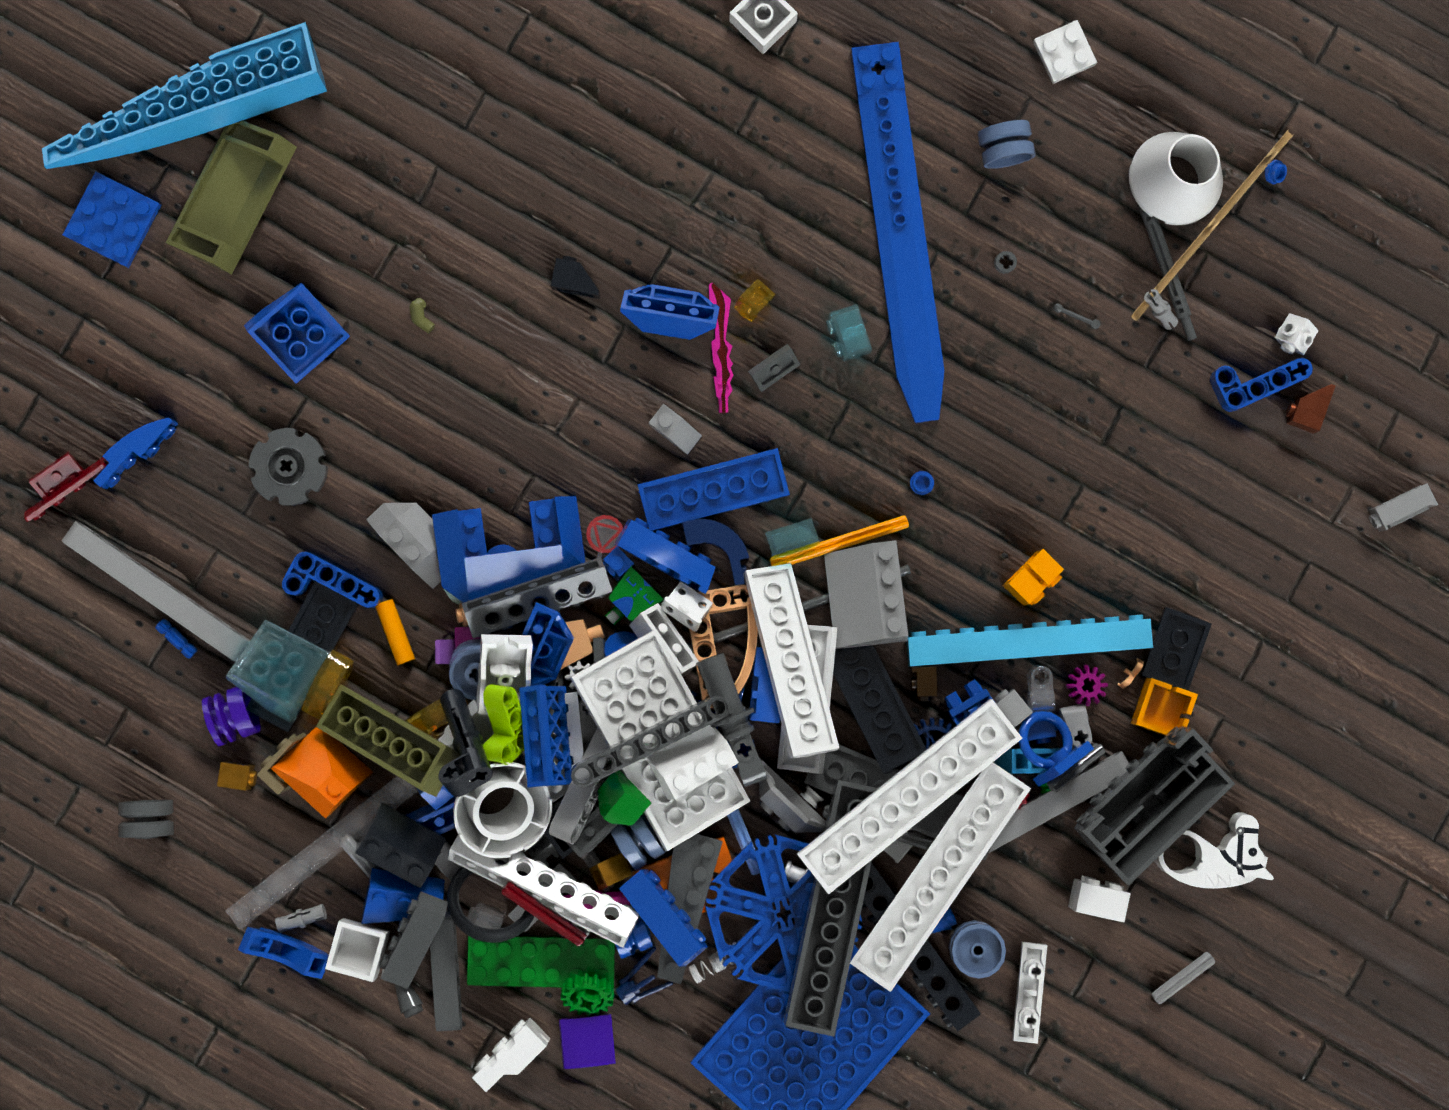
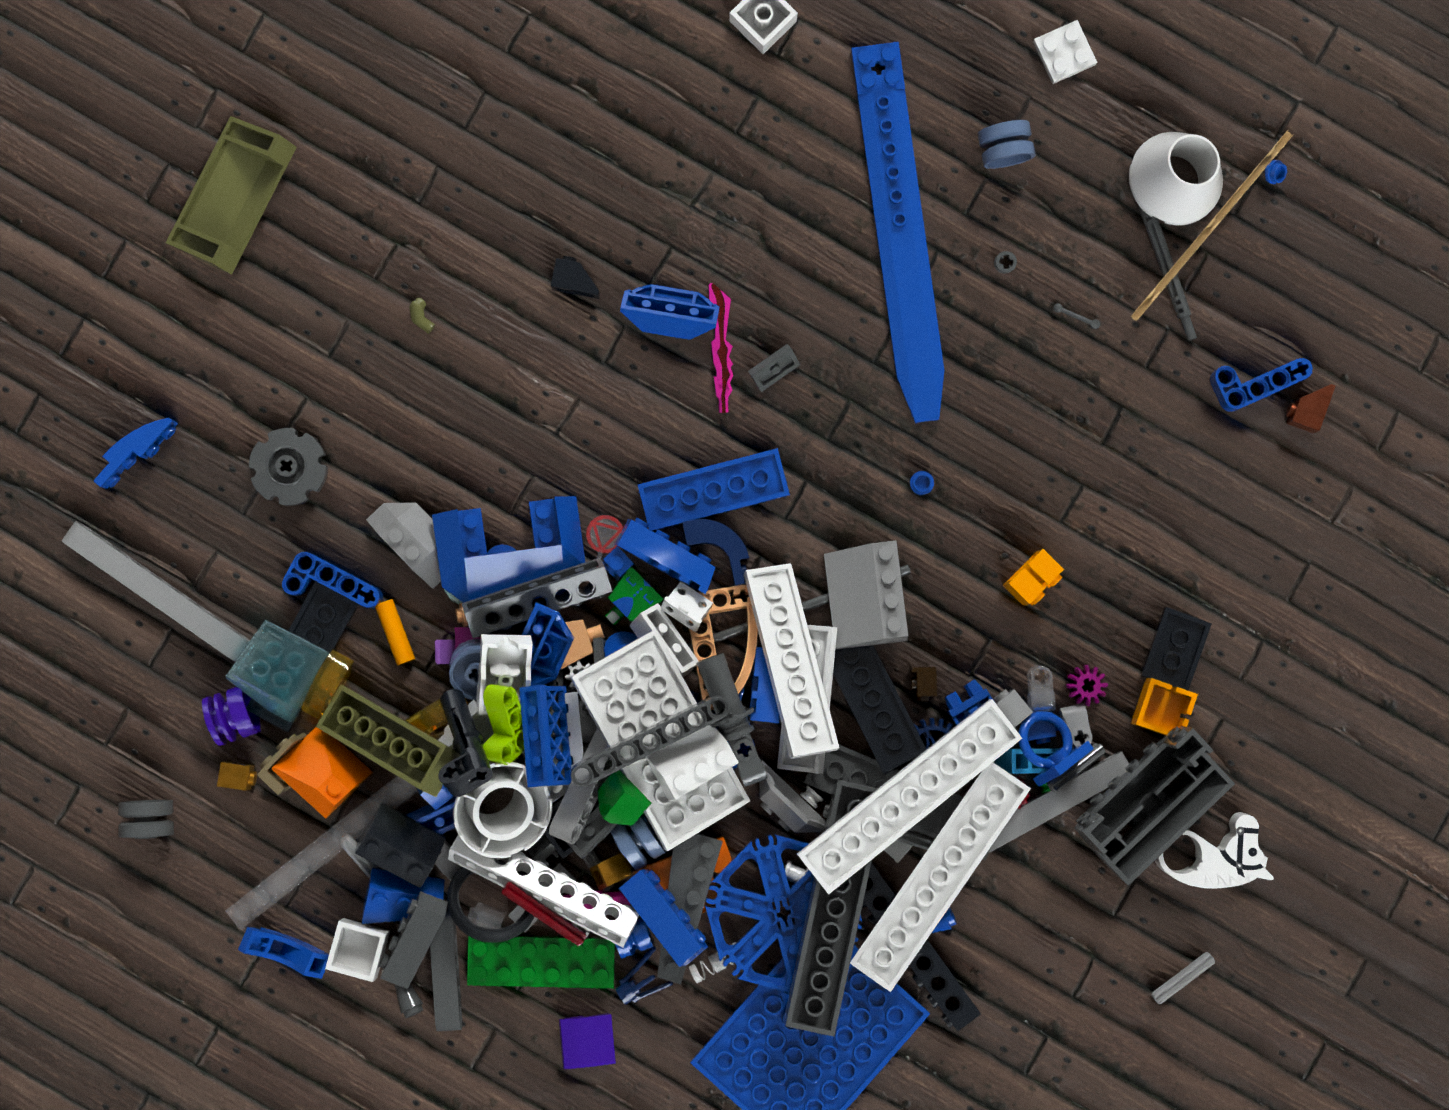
dark red bracket [24,452,107,522] -> none
dark azure wedge [42,22,327,169] -> none
blue plate [62,171,162,268] -> none
blue axle [155,619,197,658] -> none
blue slope [244,283,350,384] -> none
light grey pin [275,904,327,933] -> none
white piece [472,1018,550,1092] -> none
green gear [560,973,614,1016] -> none
light grey slope [649,404,702,455] -> none
light blue axle [727,809,760,875] -> none
clear yellow bracket [734,279,776,322] -> none
clear light blue brick [765,518,819,557] -> none
light orange axle [770,515,909,566] -> none
clear light blue brick [826,304,872,362] -> none
medium azure brick [906,615,1153,667] -> none
sand blue wheel [948,920,1006,979] -> none
white plate [1012,942,1047,1044] -> none
white piece [1068,875,1130,922] -> none
light nougat piece [1117,658,1144,689] -> none
light grey pin [1144,289,1178,330] -> none
white brick [1275,313,1318,355] -> none
light grey window [1368,483,1438,532] -> none

